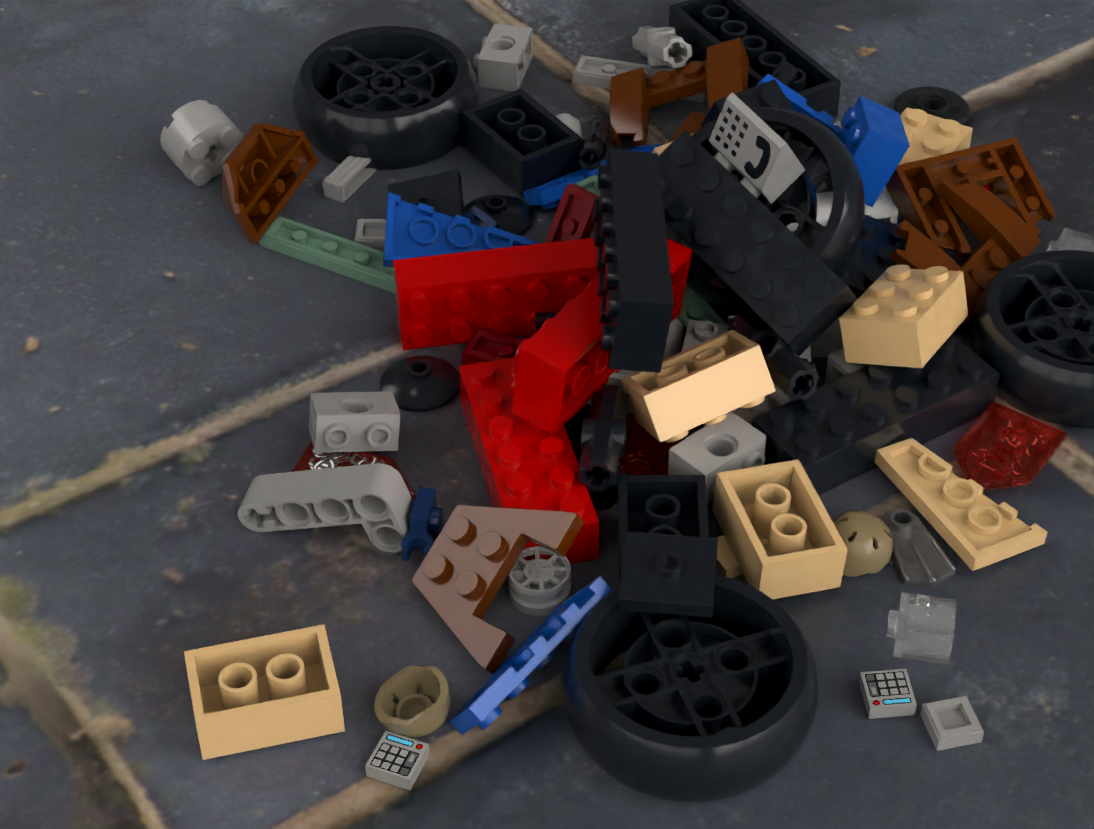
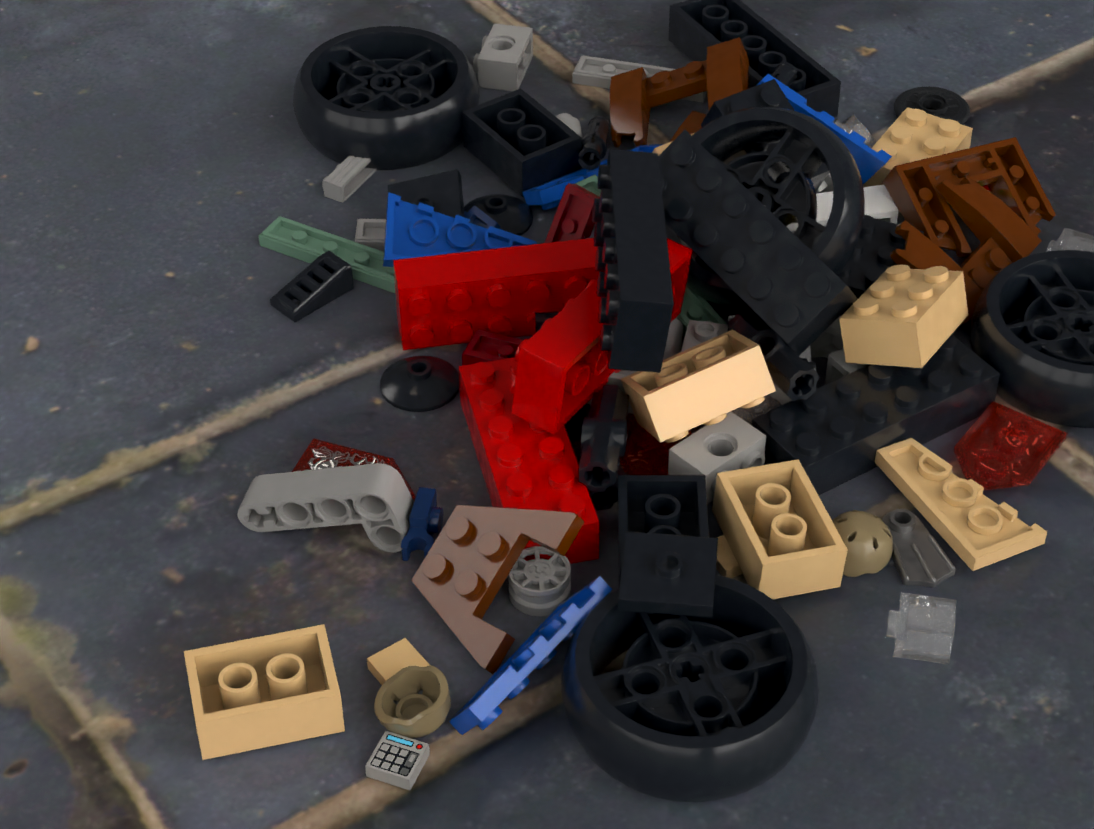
light grey brick [160,100,243,186] -> none
reddish brown wedge [222,123,319,244] -> none
light grey brick [309,391,400,453] -> none
light grey piece [632,26,692,68] -> none
light grey slope [709,92,805,204] -> none
blue brick [828,96,910,207] -> none
light grey tile [859,669,917,719] -> none
light grey tile [920,696,984,751] -> none
none -> black slope [270,251,354,322]
none -> tan tile [367,638,431,685]

